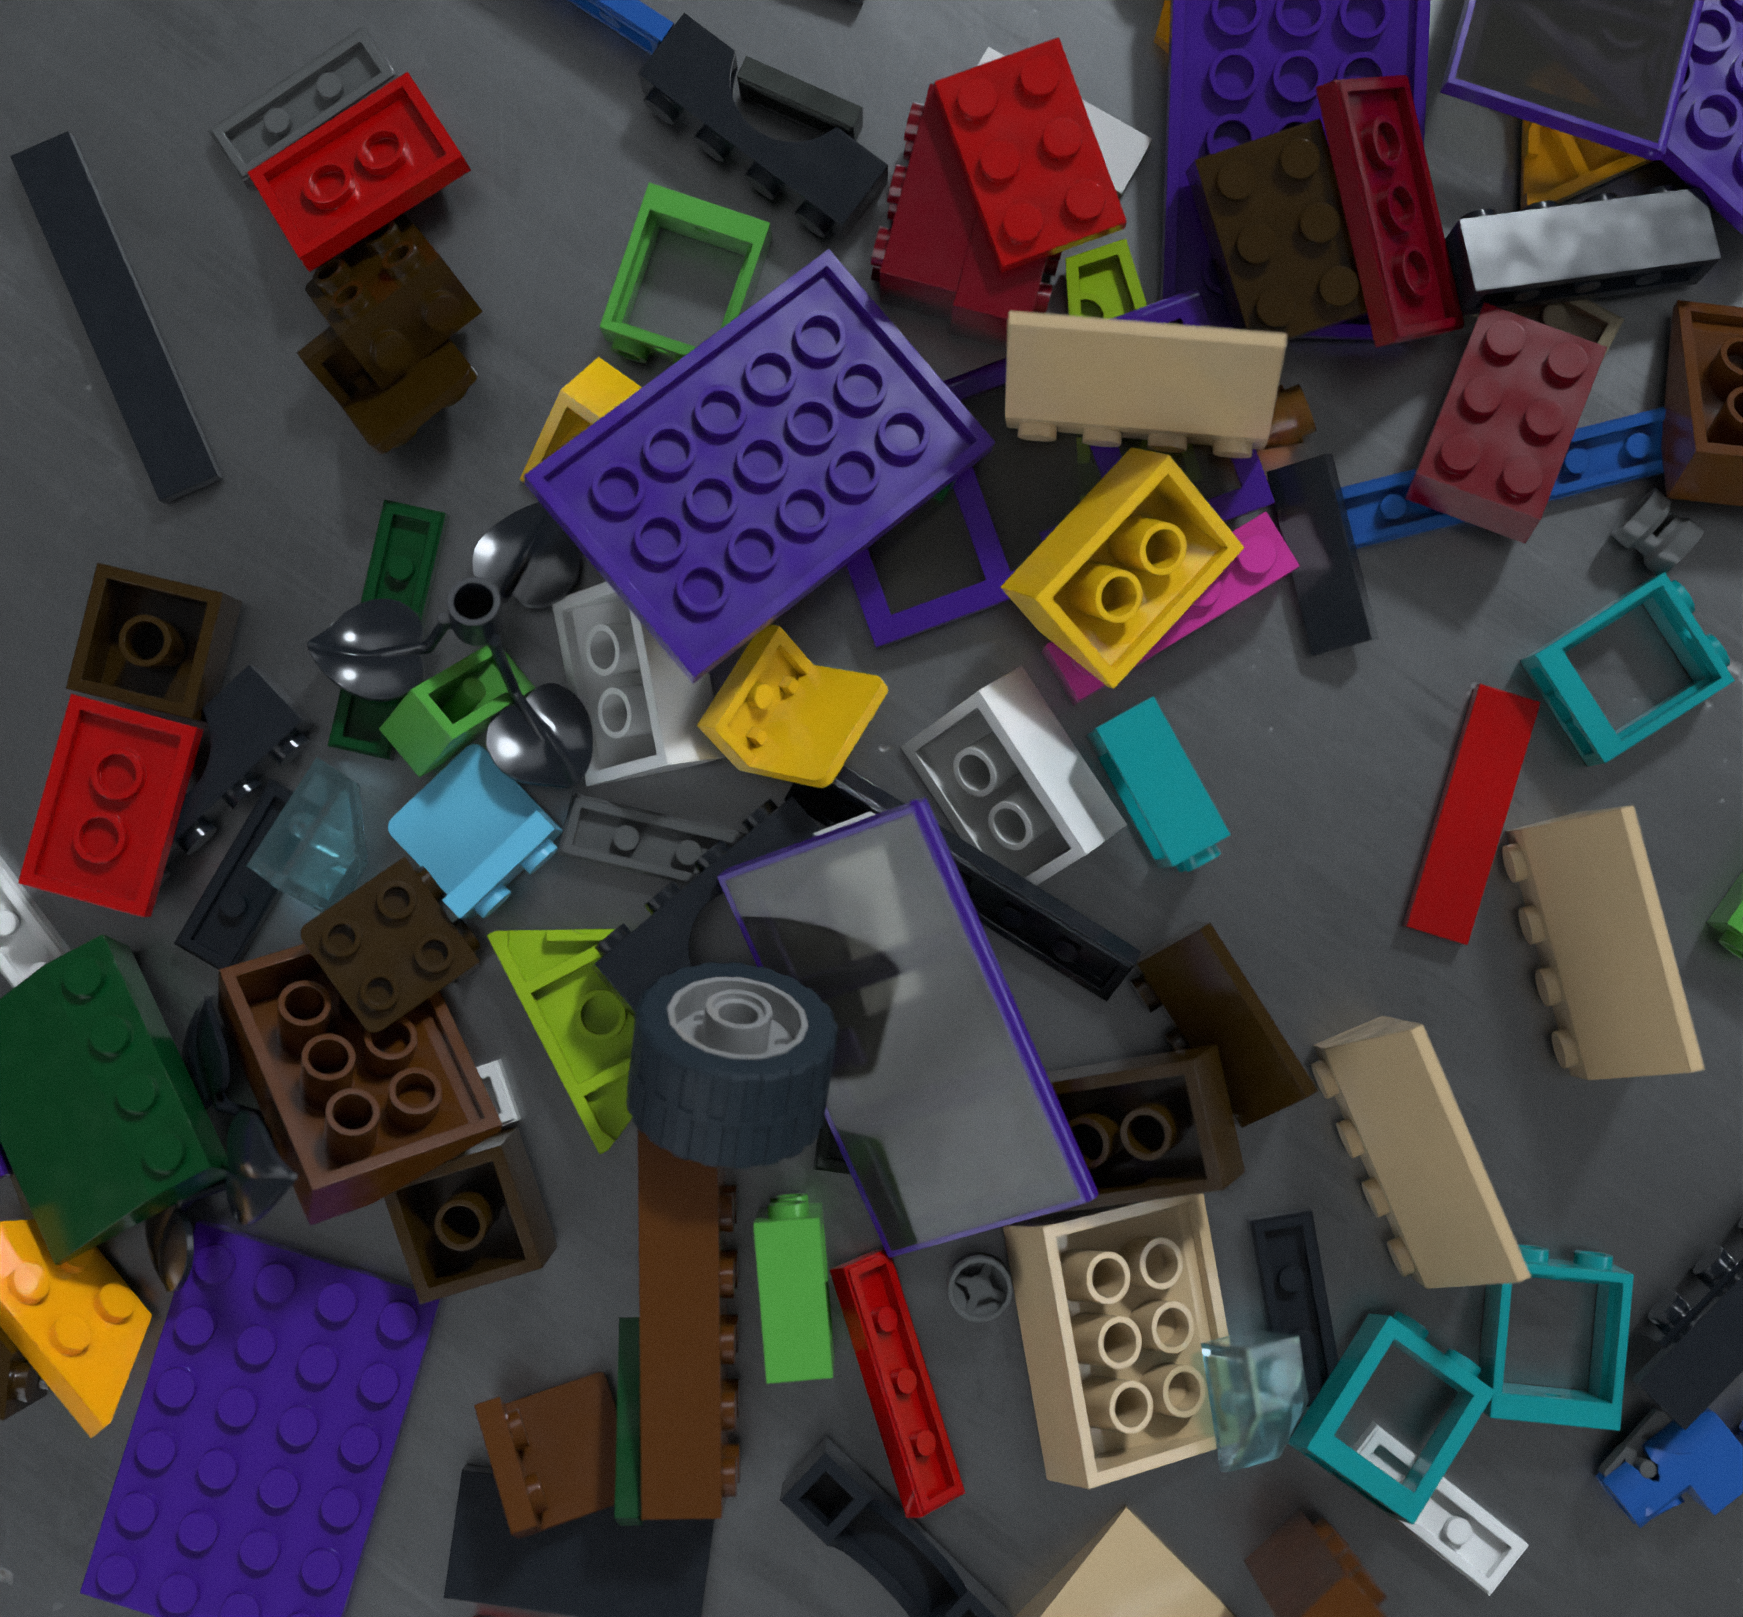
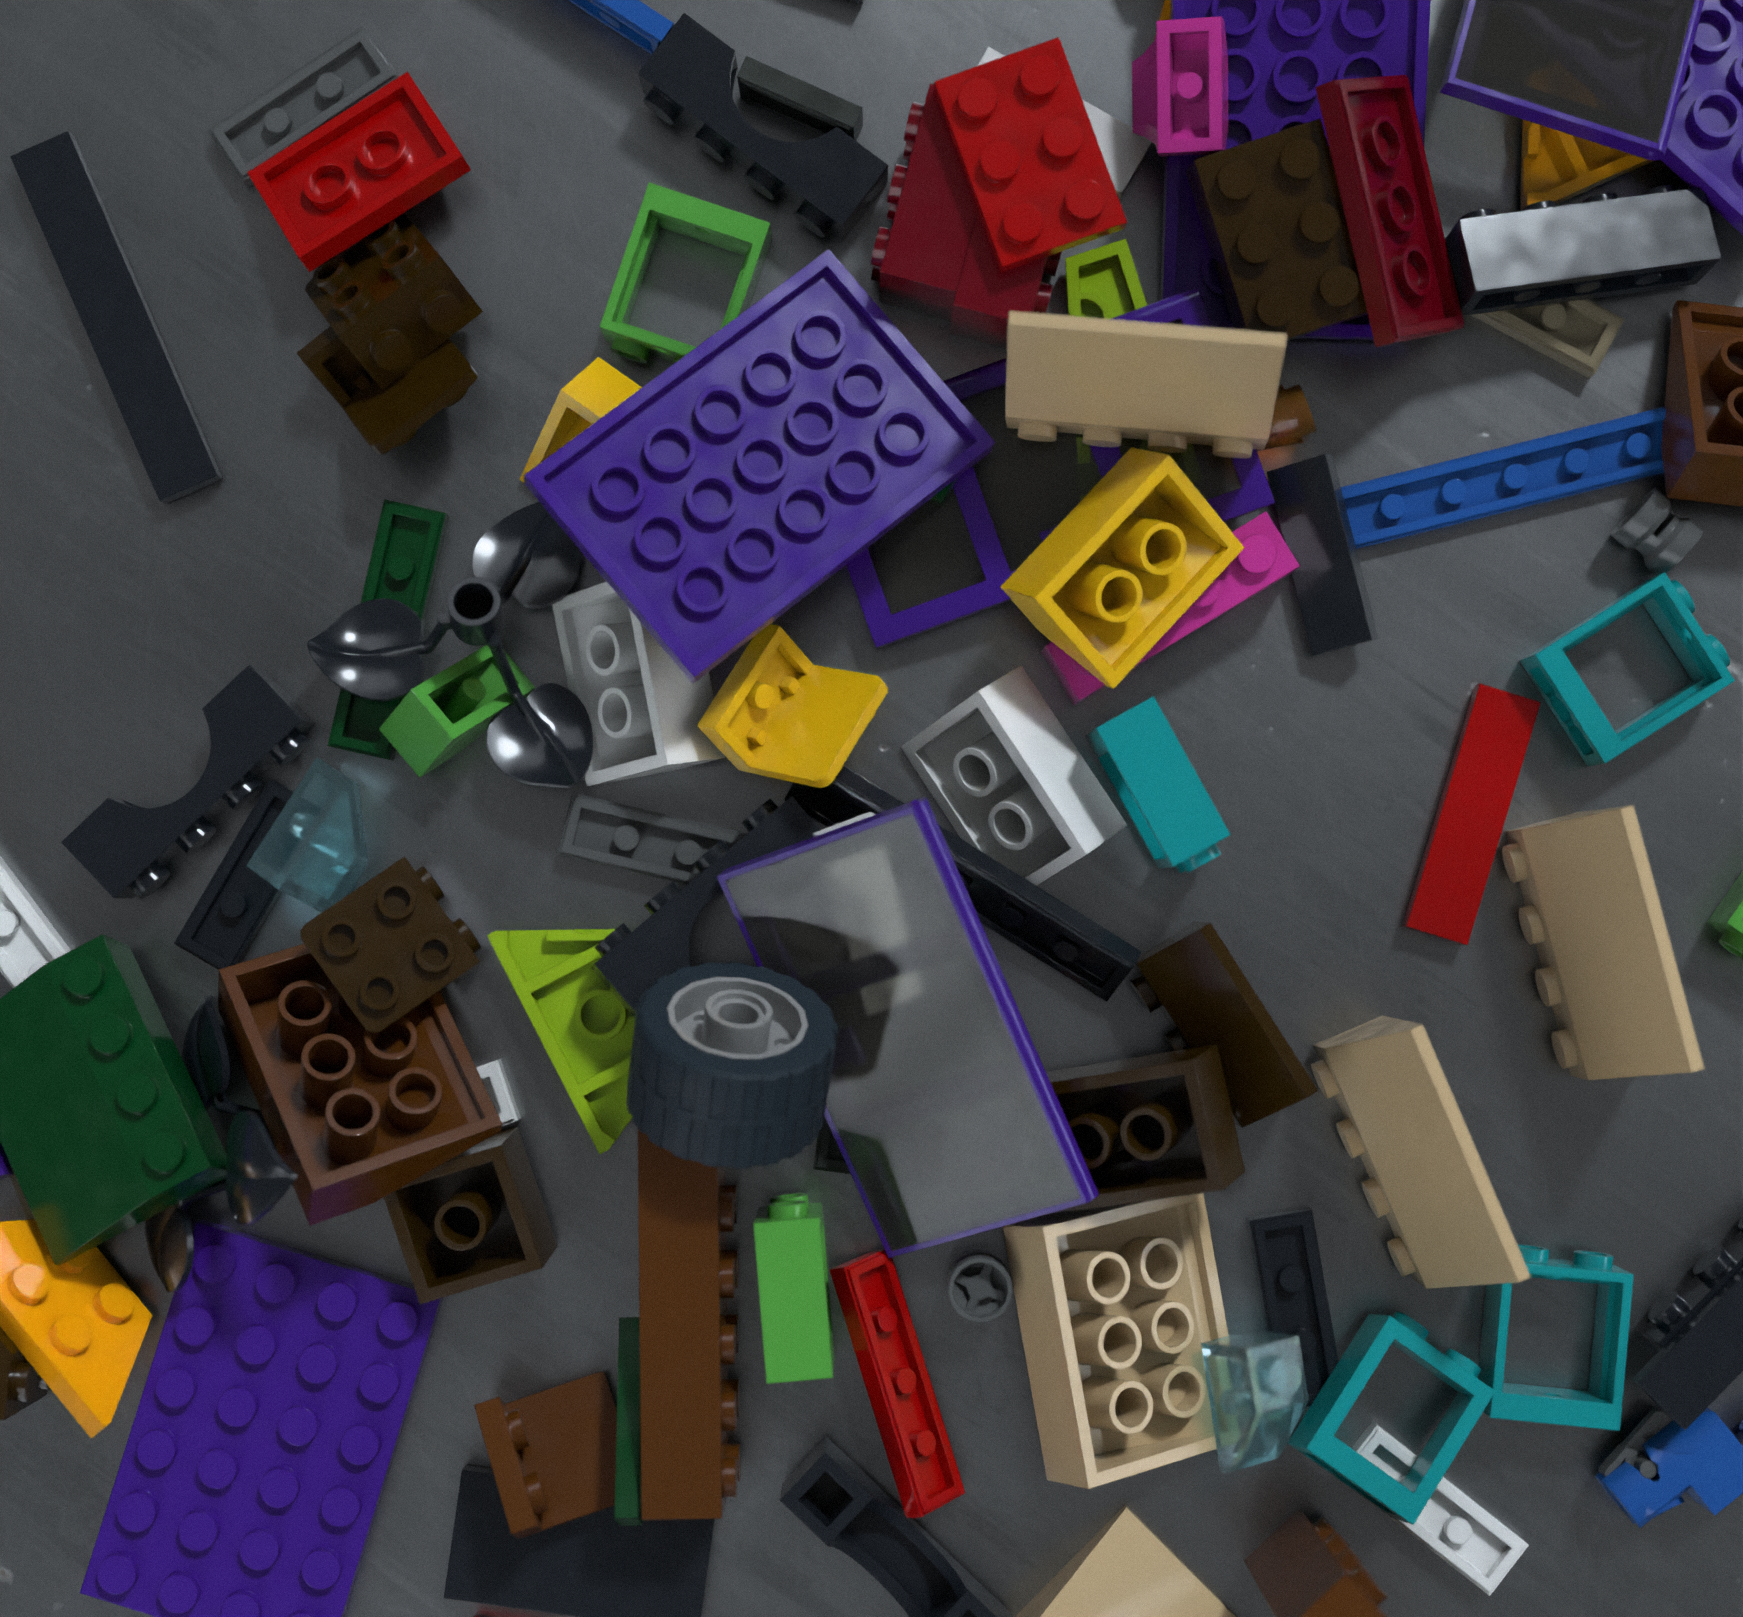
red plate [18,694,204,917] -> none
dark brown brick [66,562,242,723] -> none
medium azure bracket [388,744,563,919] -> none
dark red brick [1405,303,1607,544] -> none
none -> dark pink slope [1132,16,1228,156]

